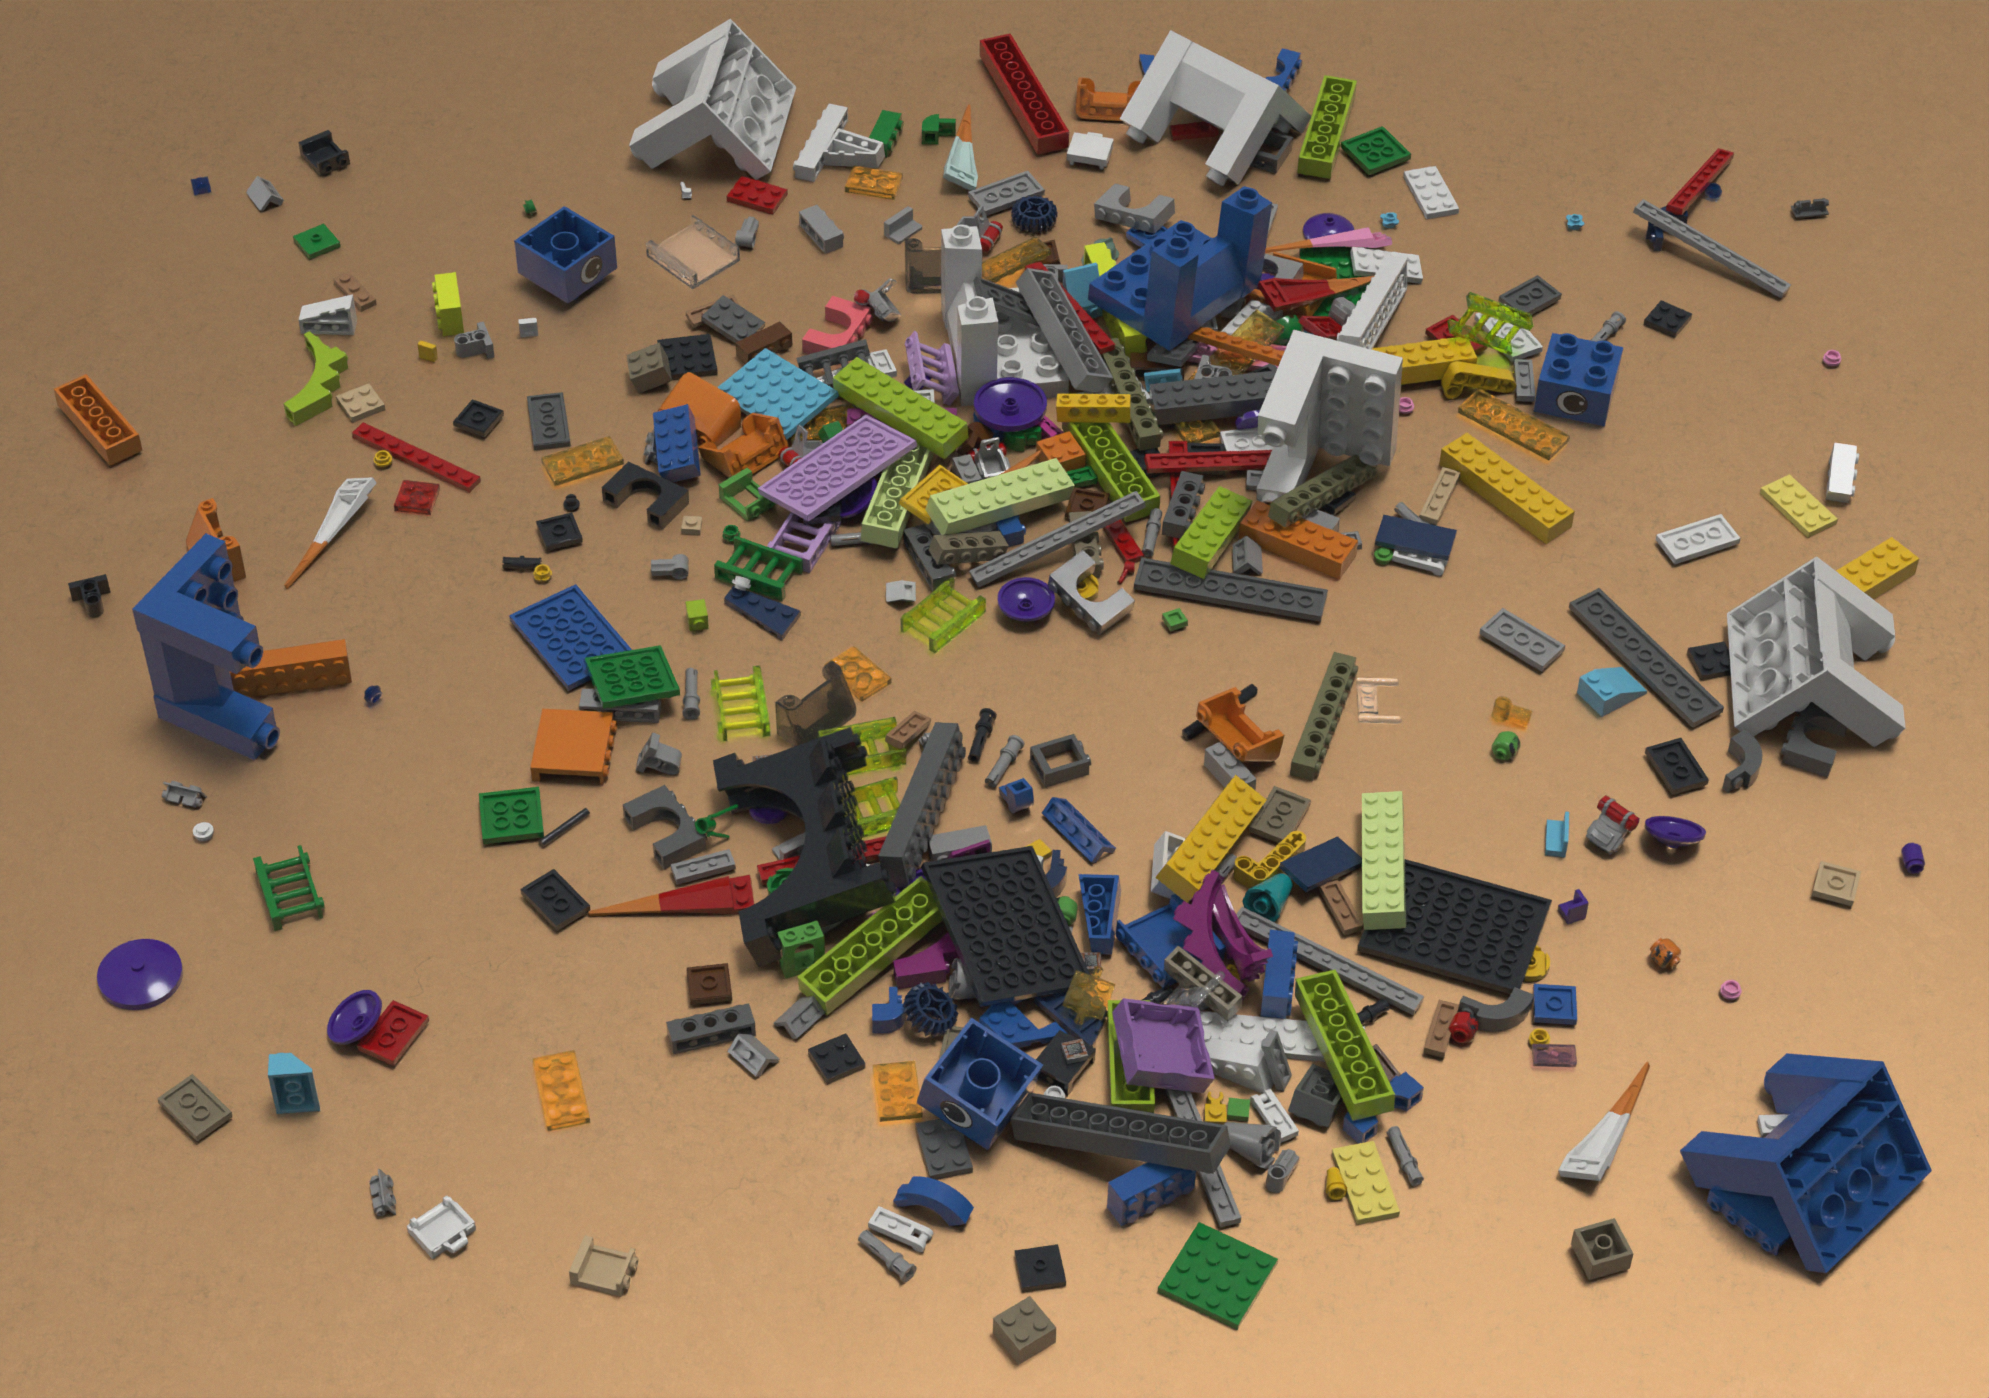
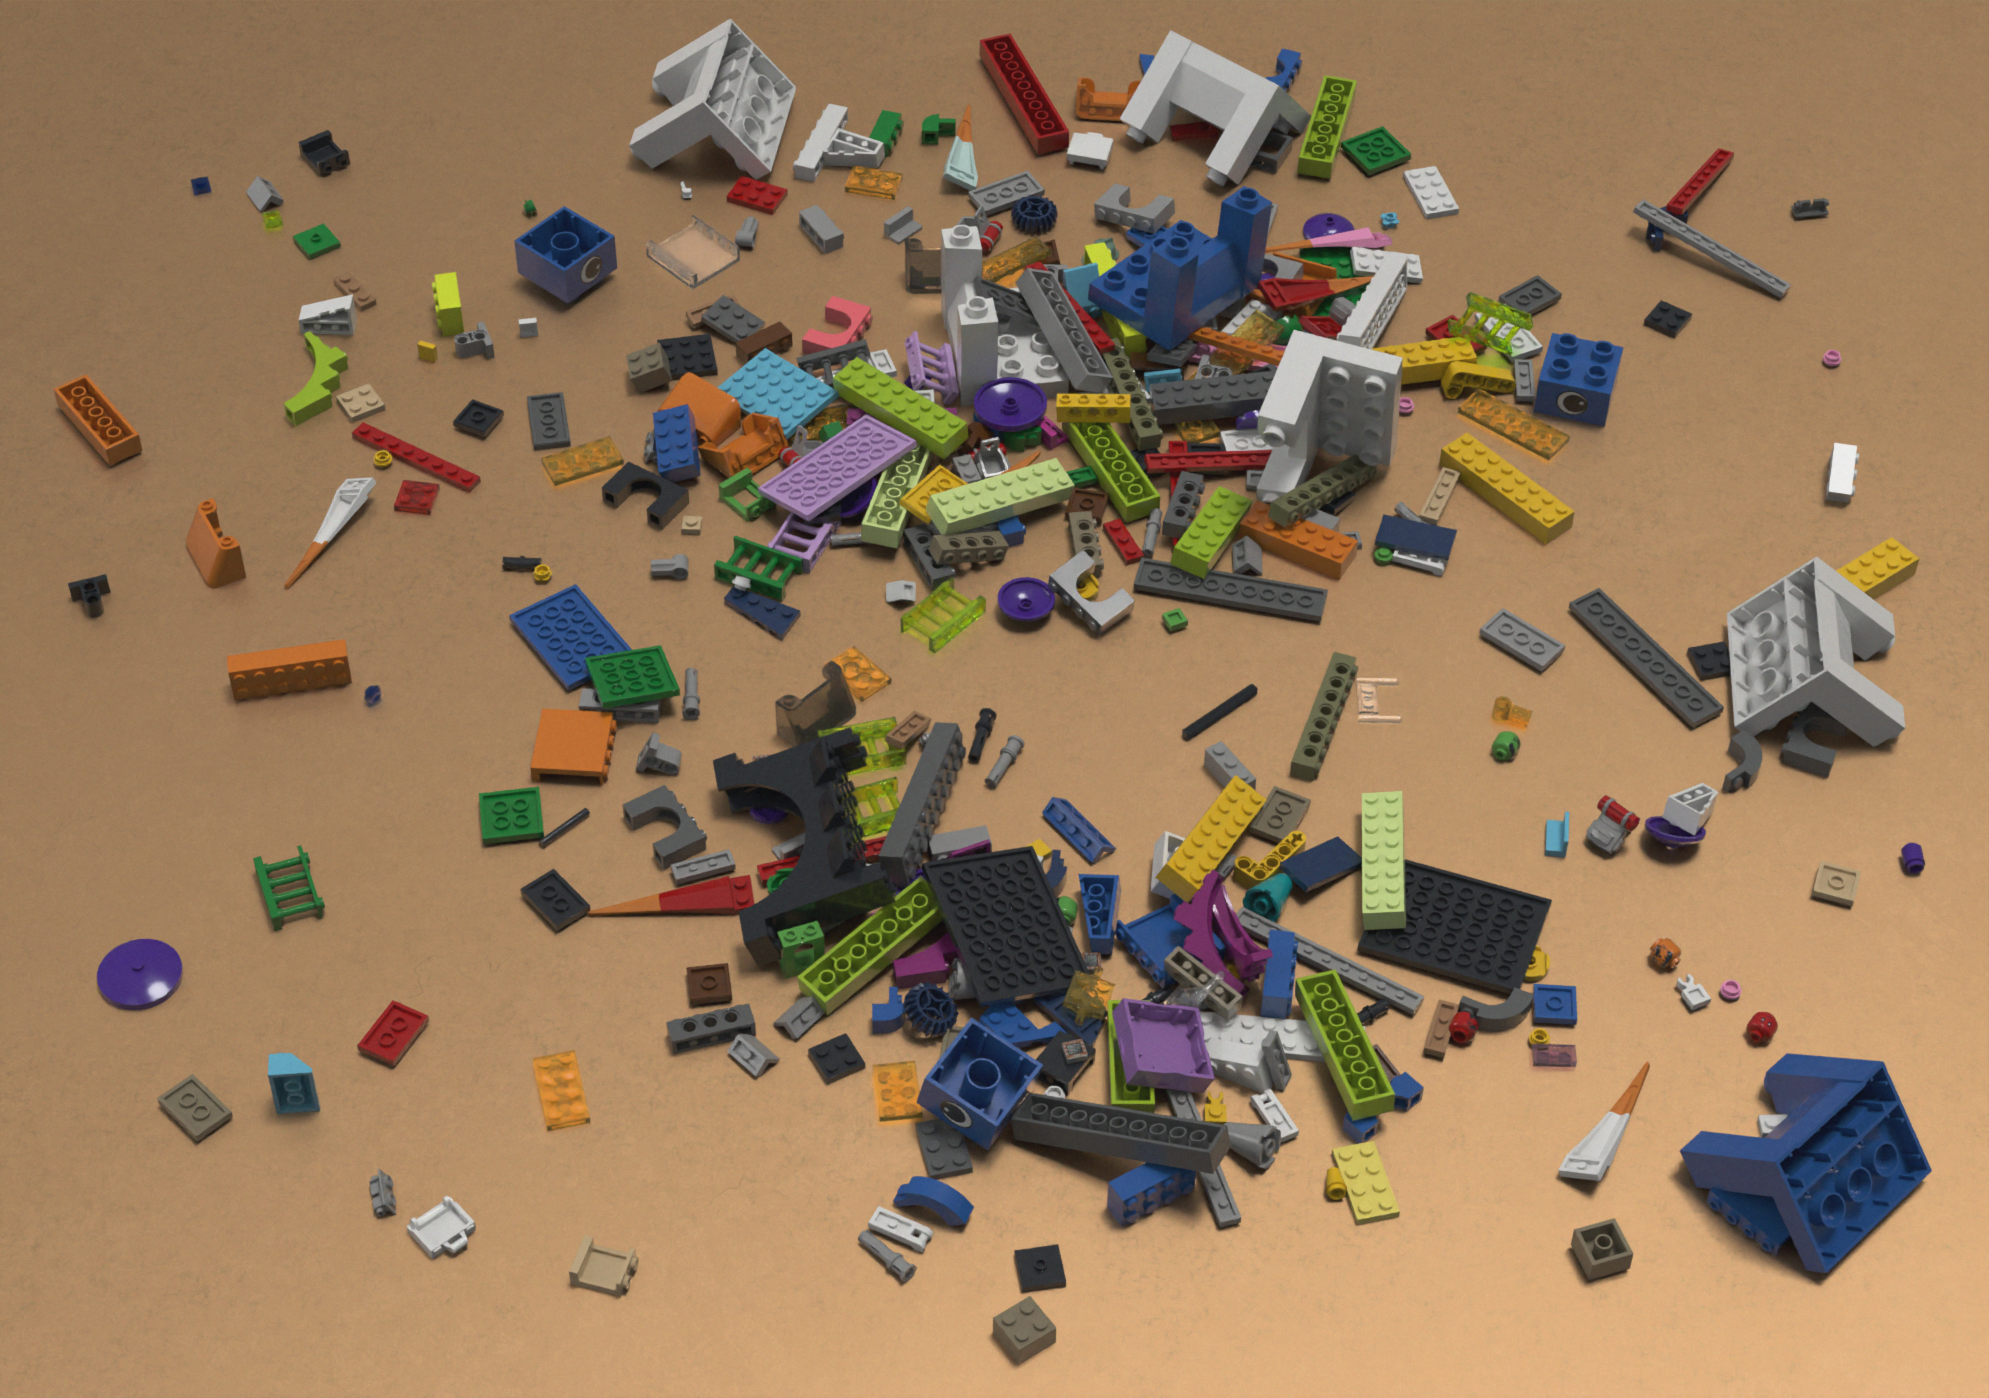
blue plate [132,533,280,760] -> none
light grey hinge [162,781,207,808] -> none
white plate [193,822,214,841] -> none
dark purple dish [327,990,382,1045] -> none
black plate [536,512,583,551] -> none
black piece [563,494,580,510] -> none
lime brick [685,599,709,631] -> none
green plant [695,804,738,839] -> none
clear neon green fence [711,665,771,741] -> none
green plate [722,525,741,542] -> none
light grey piece [854,278,901,322] -> none
light grey plate [969,491,1146,587] -> none
blue brick [999,778,1034,813] -> none
dark grey window [1030,734,1091,788] -> none
orange brick [1036,431,1086,472] -> none
red hand [1117,561,1135,584] -> none
green plate [1158,1222,1278,1330] -> none
orange windscreen [1196,687,1284,762] -> none
bright green tile [1227,1097,1250,1122] -> none
light grey piece [1266,1149,1299,1193] -> none
dark grey slope [1288,1064,1343,1127] -> none
medium nougat plate [1319,880,1364,935] -> none
light grey pin [1386,1126,1424,1186] -> none
panel [1558,889,1589,924] -> none
medium azure plate [1566,214,1584,230] -> none
medium azure slope [1577,667,1647,717] -> none
light grey pin [1590,311,1626,342] -> none
black plate [1645,738,1709,795] -> none
white plate [1655,514,1741,564] -> none
clear blue plate [1705,183,1722,199] -> none
light yellow plate [1760,474,1838,538] -> none
none -> clear neon green plate [262,210,283,229]
none -> white wedge [1662,783,1718,836]
none -> white plate [1676,974,1711,1010]
none -> red head [1746,1012,1778,1043]

